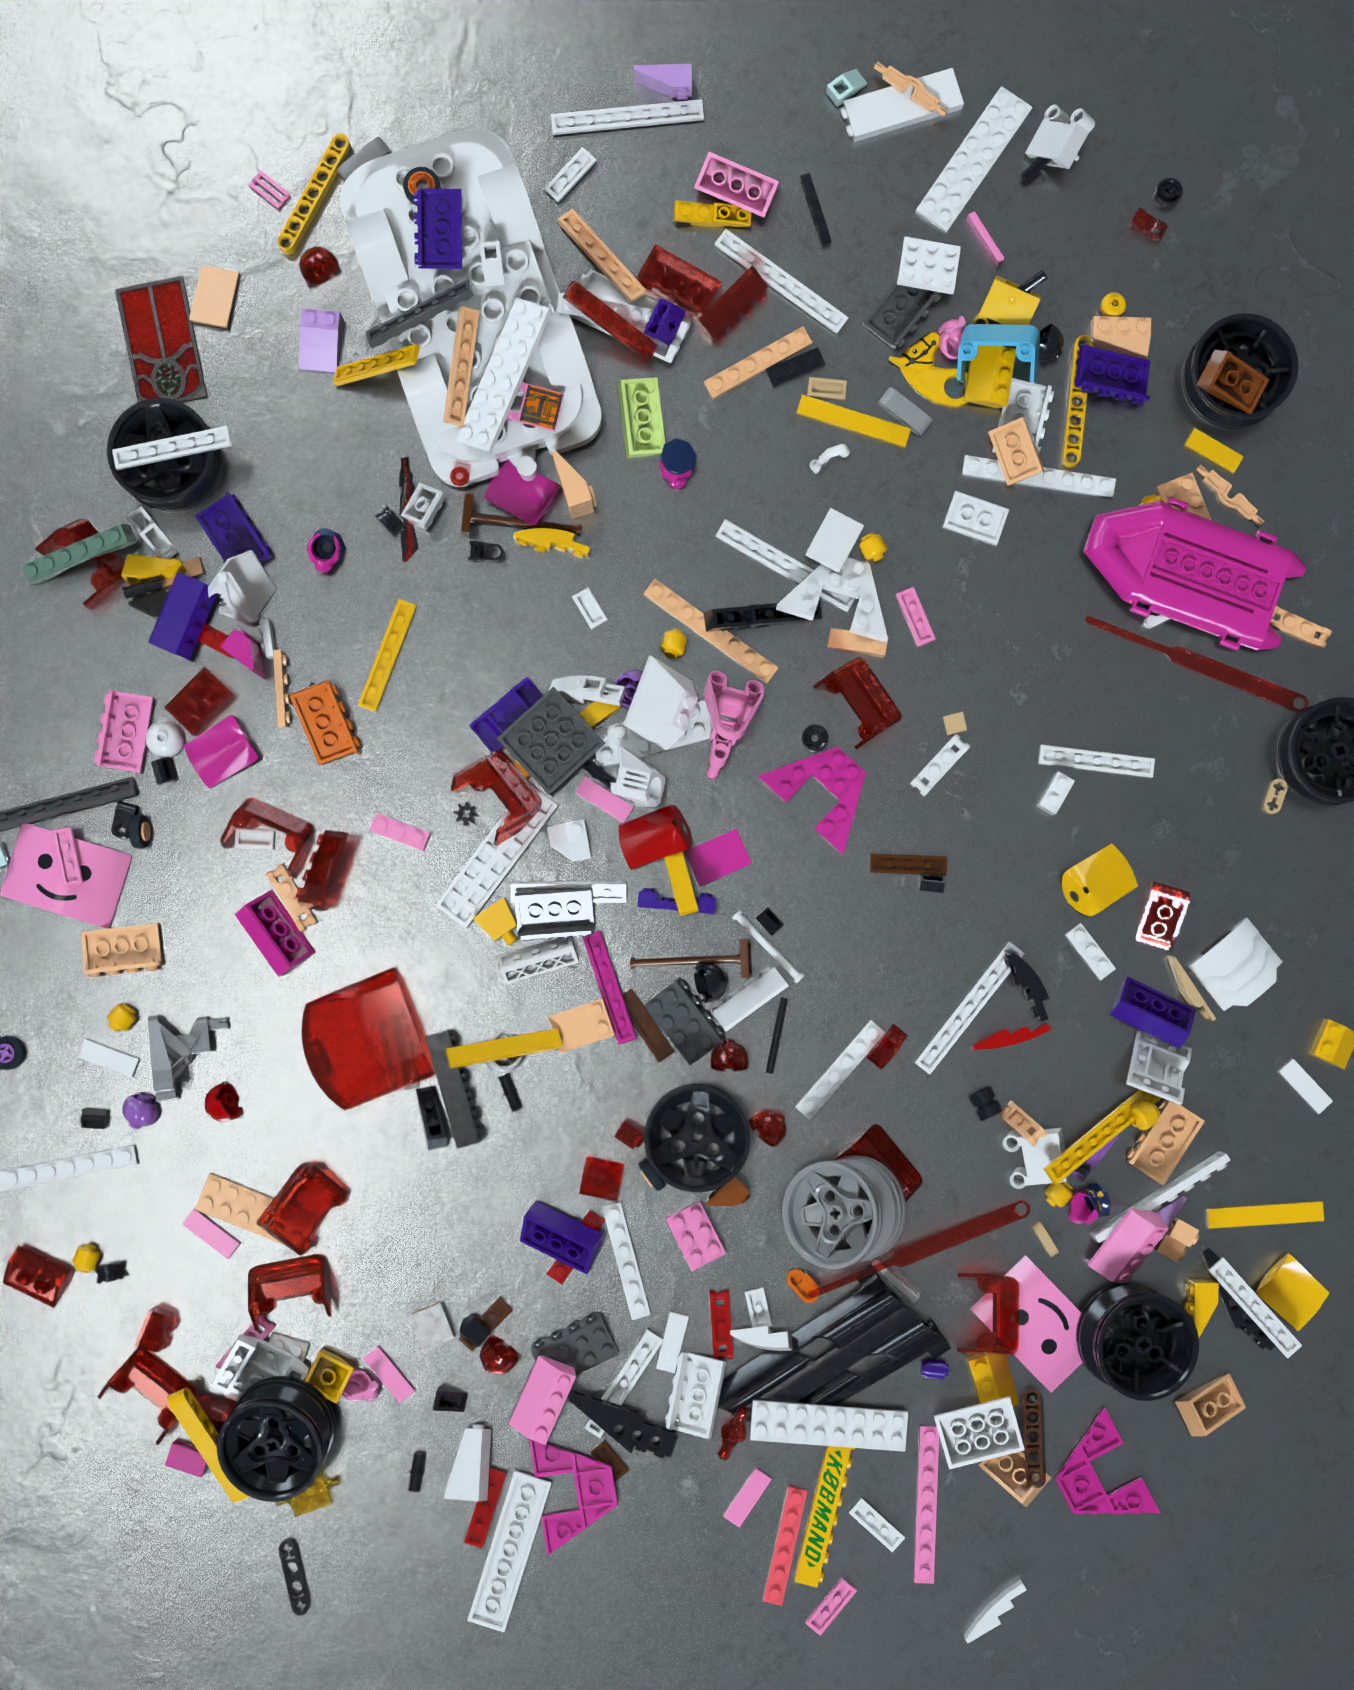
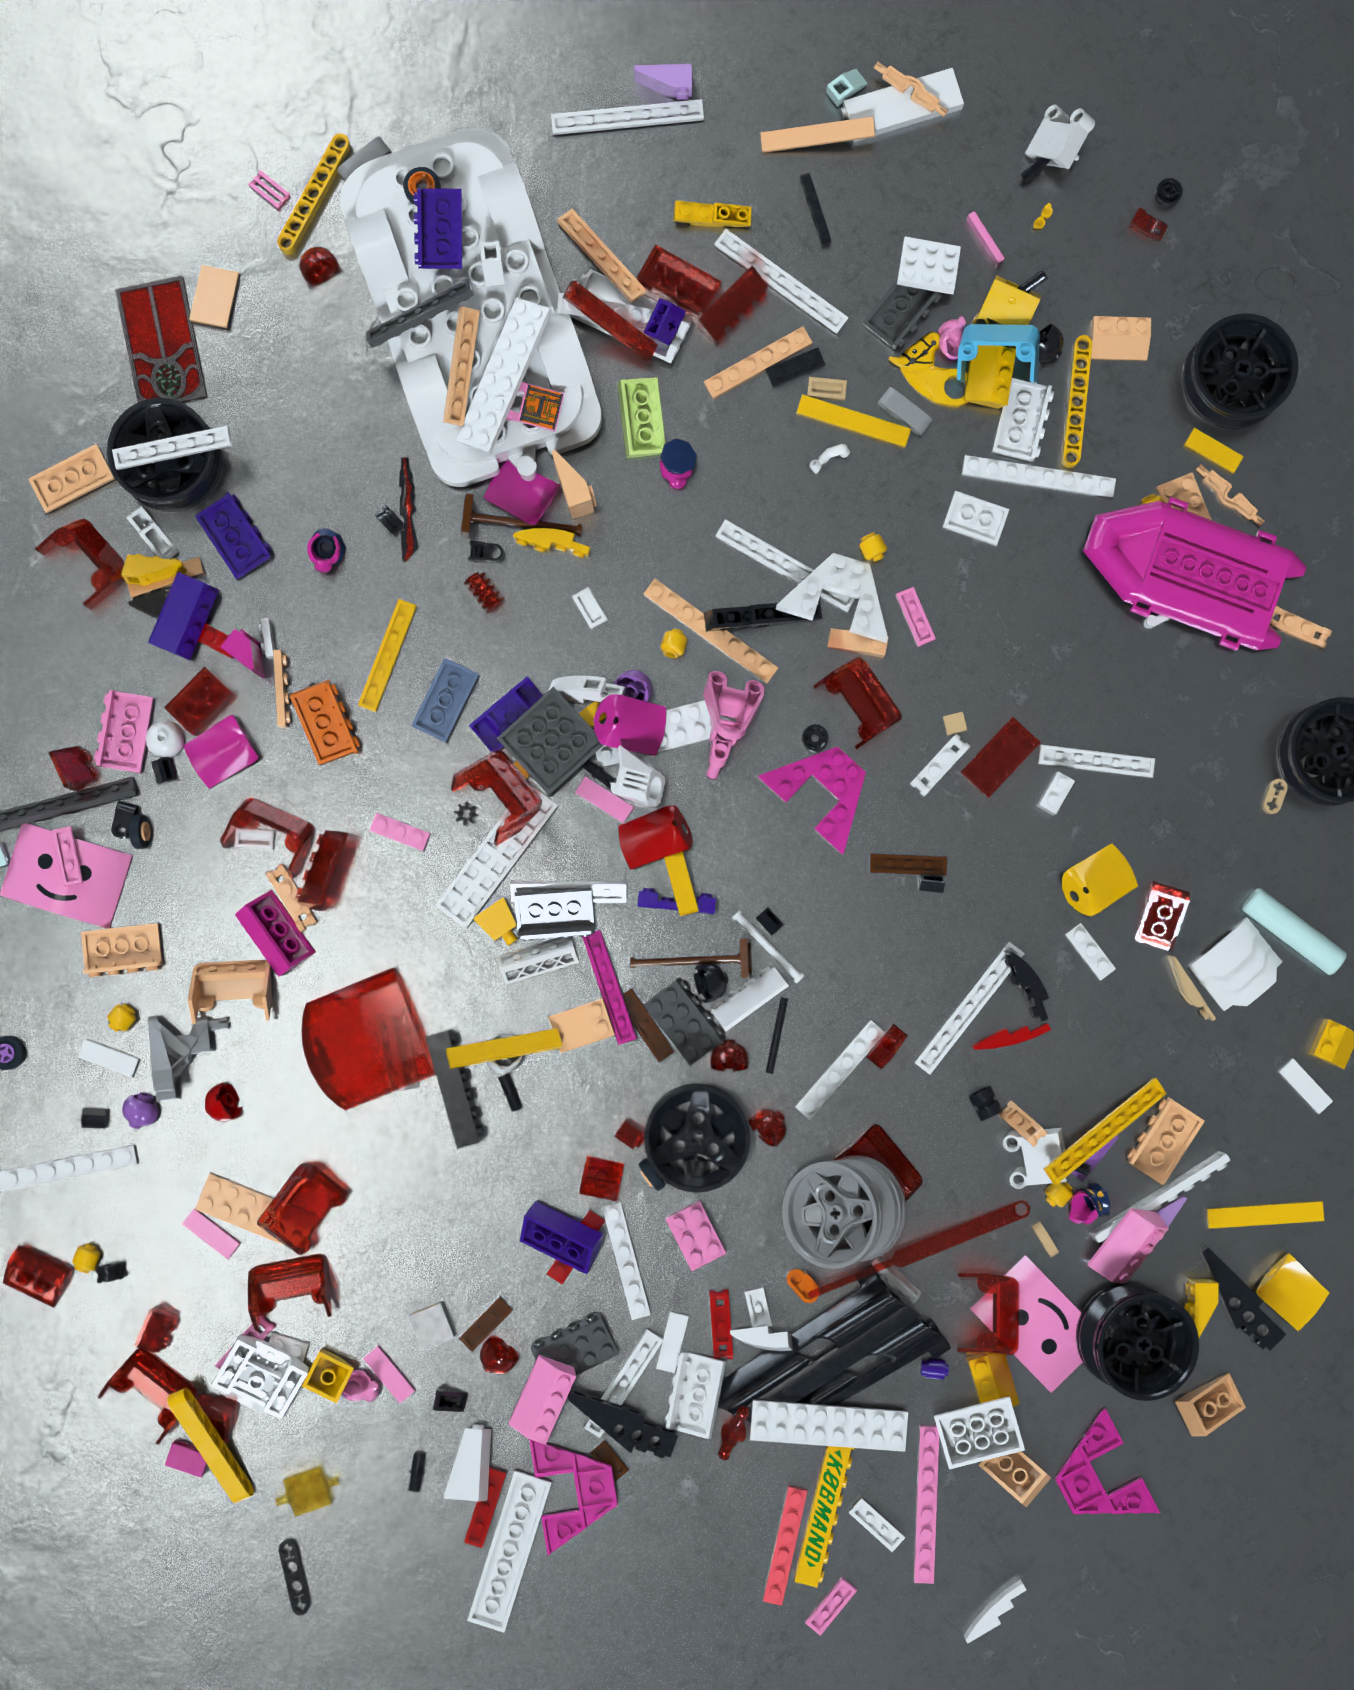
sand green arch [22,524,137,584] -> none
black pin [122,576,163,599] -> none
white helmet [208,550,276,625] -> none
black wheel [217,1376,337,1502] -> none
lavender slope [299,308,343,373] -> none
yellow tile [333,344,420,386] -> none
white slope [401,482,446,530] -> none
black slope [416,1086,447,1151] -> none
clear red plate [450,467,470,486] -> none
black tile [459,1316,491,1347] -> none
white plate [544,147,597,203] -> none
white slope [547,819,591,861] -> none
white slope [623,656,698,750] -> none
dark pink tile [684,829,752,887] -> none
bright pink slope [694,152,780,218] -> none
dark orange slope [705,1175,750,1206] -> none
bright pink tile [723,1467,772,1528] -> none
white tile [805,508,864,573] -> none
white plate [915,86,1033,233] -> none
light nougat plate [988,417,1044,486] -> none
reddish brown beam [1023,1389,1046,1488] -> none
dark purple bracket [1075,345,1150,405] -> none
clear red piece [1084,616,1308,712] -> none
yellow head [1100,292,1126,317] -> none
dark purple slope [1110,976,1196,1049] -> none
white slope [1126,1029,1192,1105] -> none
yellow head [1130,1102,1160,1131] -> none
light nougat brick [1154,1217,1199,1262] -> none
dark orange slope [1196,350,1269,414] -> none
white plate [1208,1257,1302,1358] -> none
none -> light nougat plate [28,444,115,513]
none -> clear red slope [48,746,98,791]
none -> light nougat windscreen [188,960,272,1024]
none -> sand blue plate [411,657,479,743]
none -> clear red piece [464,572,504,614]
none -> dark pink piece [593,694,666,756]
none -> light nougat tile [761,116,876,153]
none -> clear red plate [960,717,1041,798]
none -> yellow piece [1033,203,1053,229]
none -> light aqua cylinder [1242,888,1347,975]

